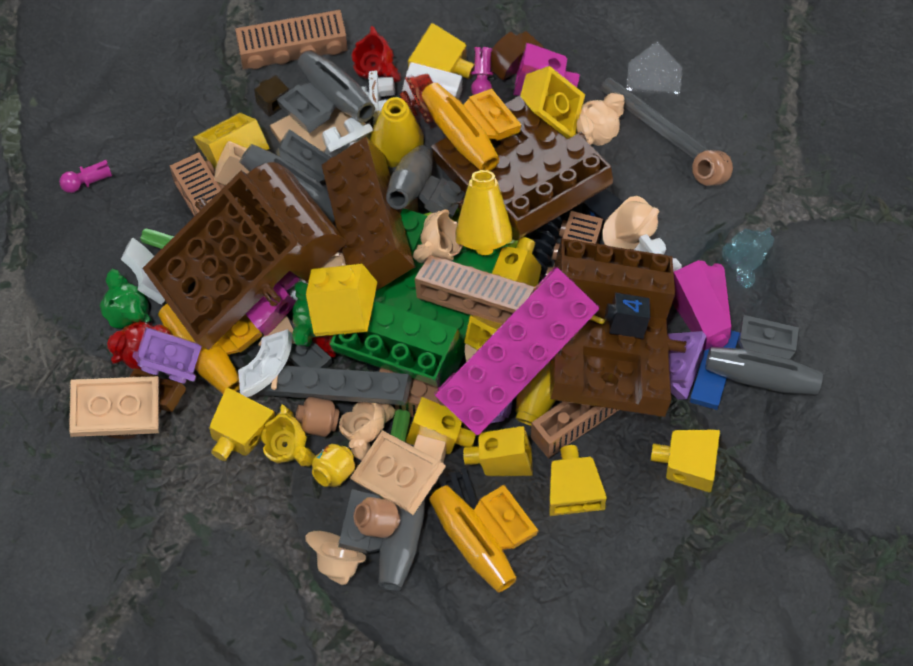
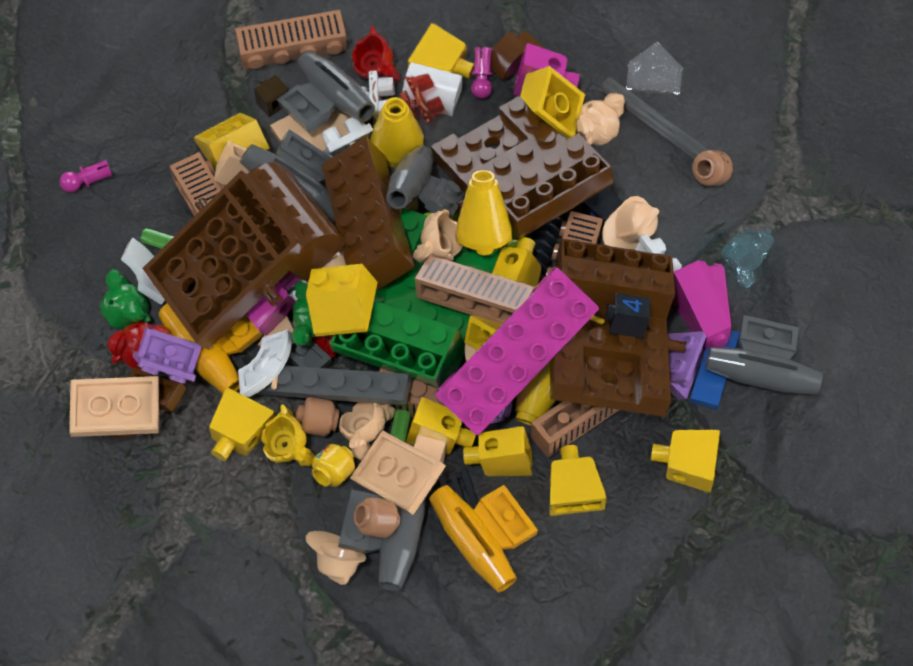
light orange plate [422,83,521,171] -> none

